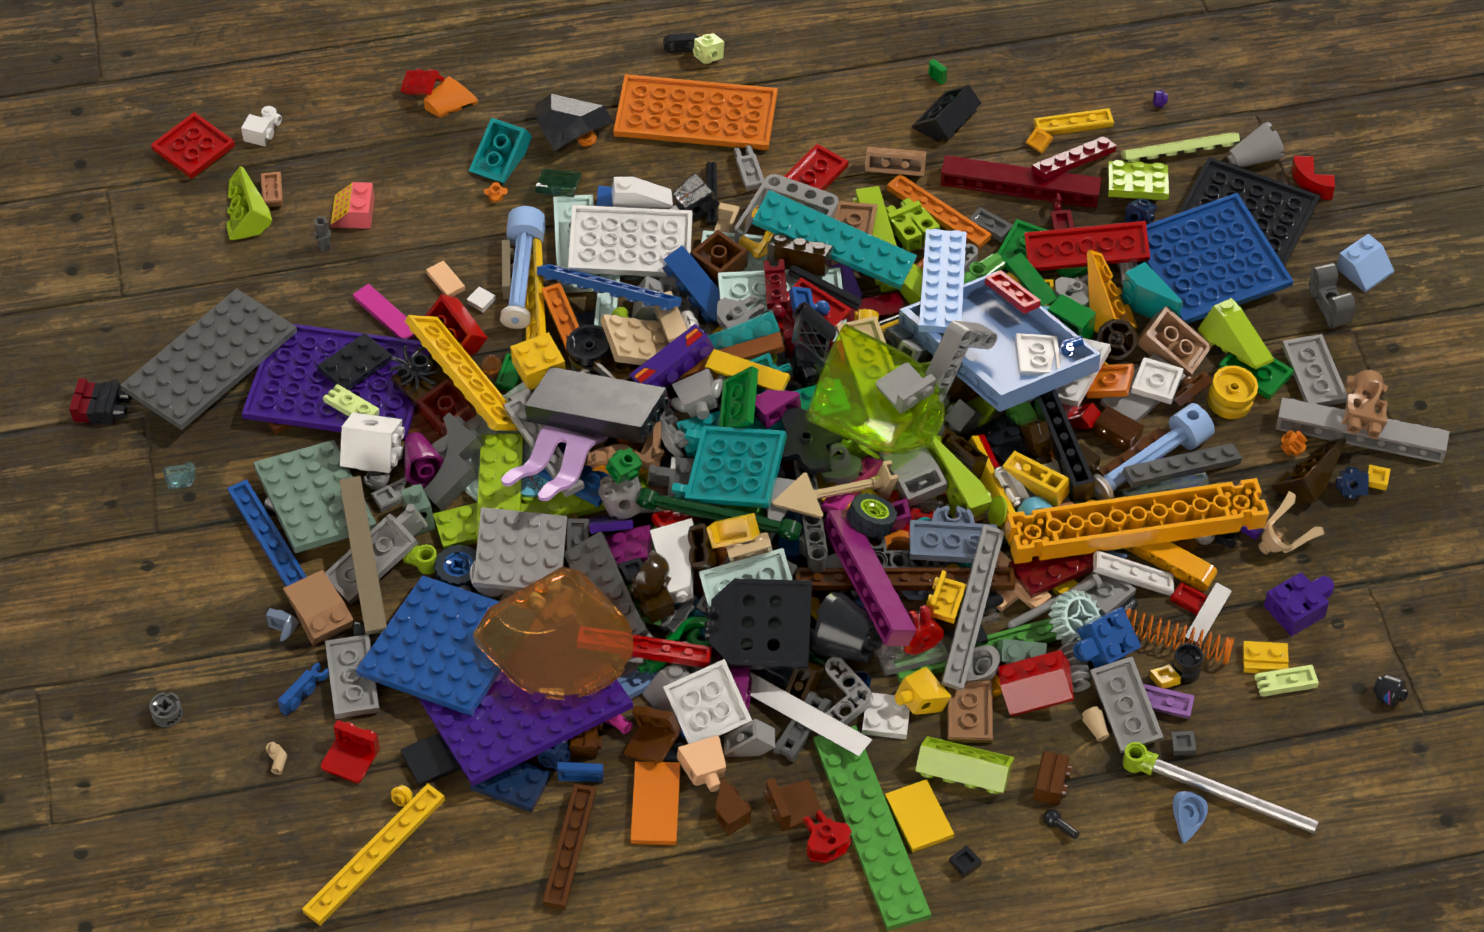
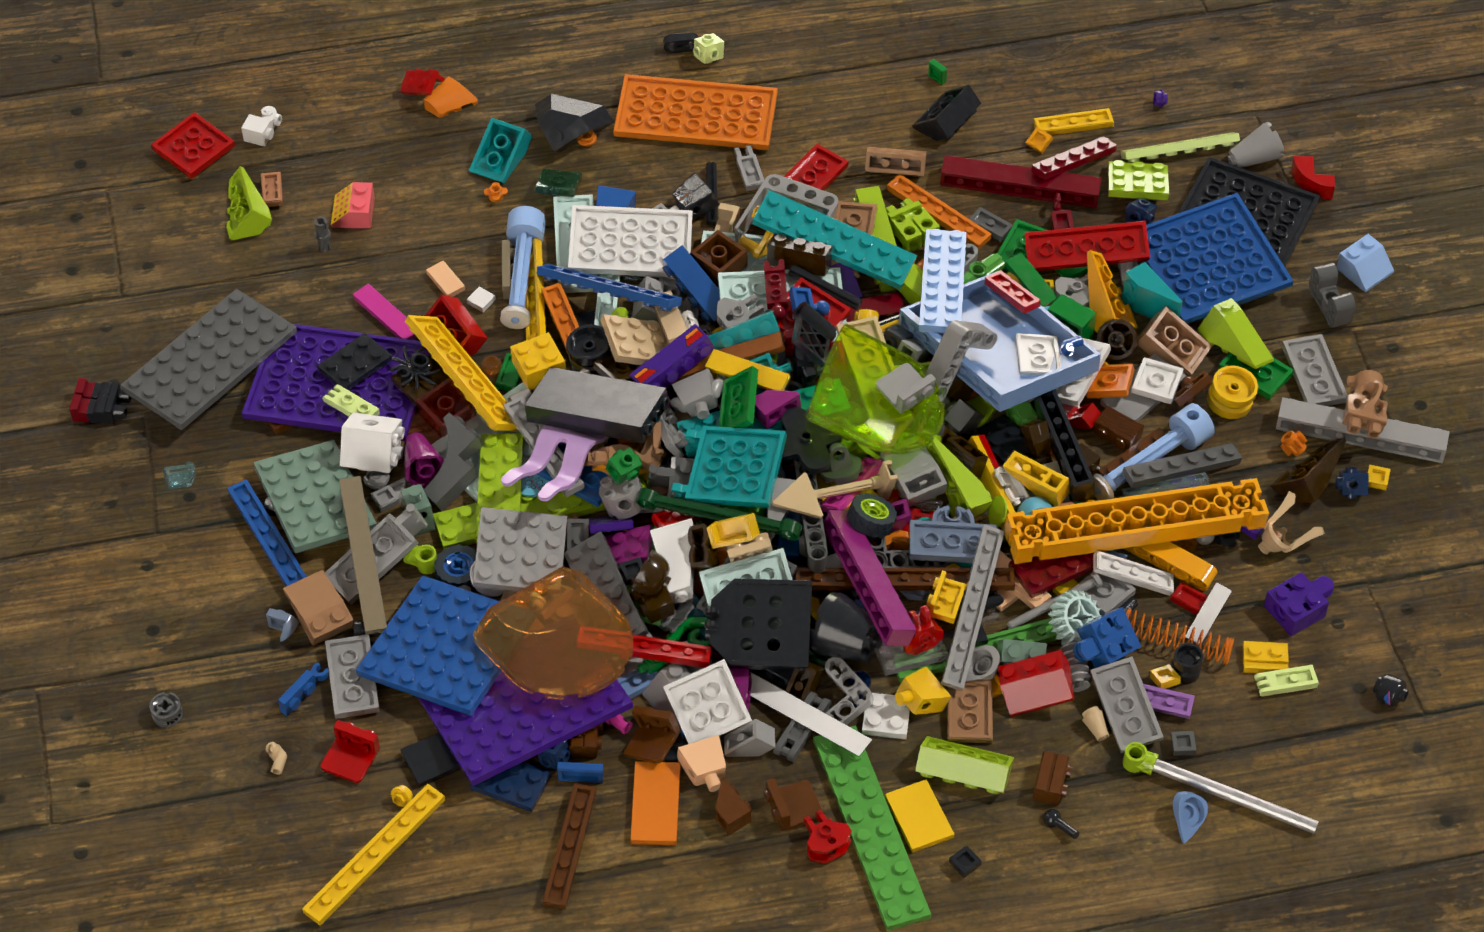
white slope [612,177,673,208] -> none

